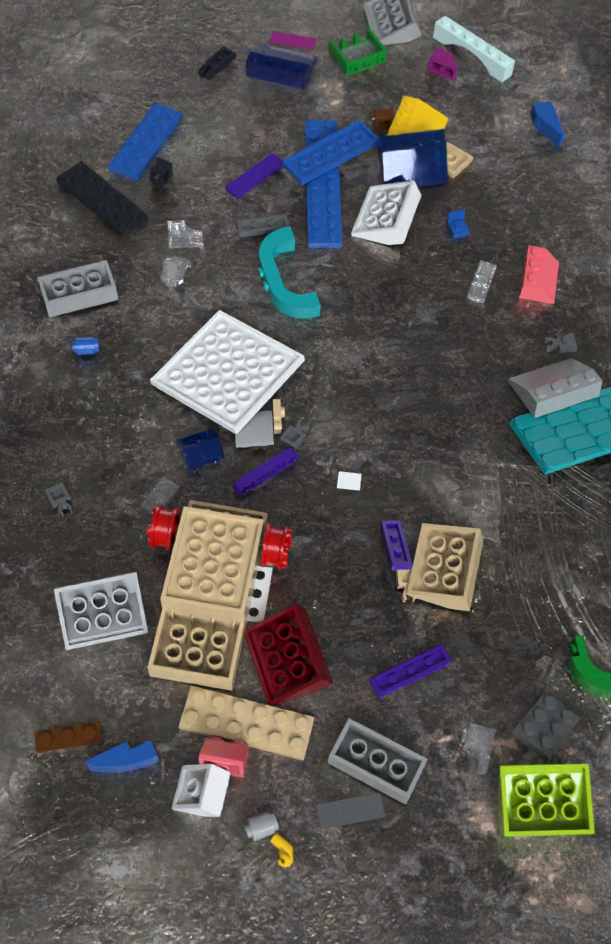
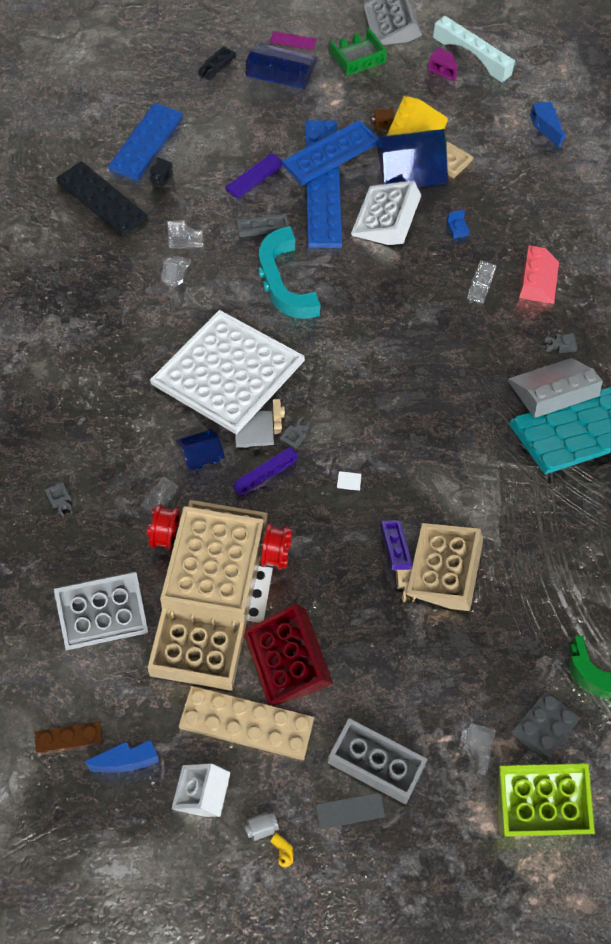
light grey brick [37,260,118,317] -> none
blue brick [72,336,100,356] -> none
coral slope [199,737,249,778] -> none
dark purple tile [369,644,452,699] -> none

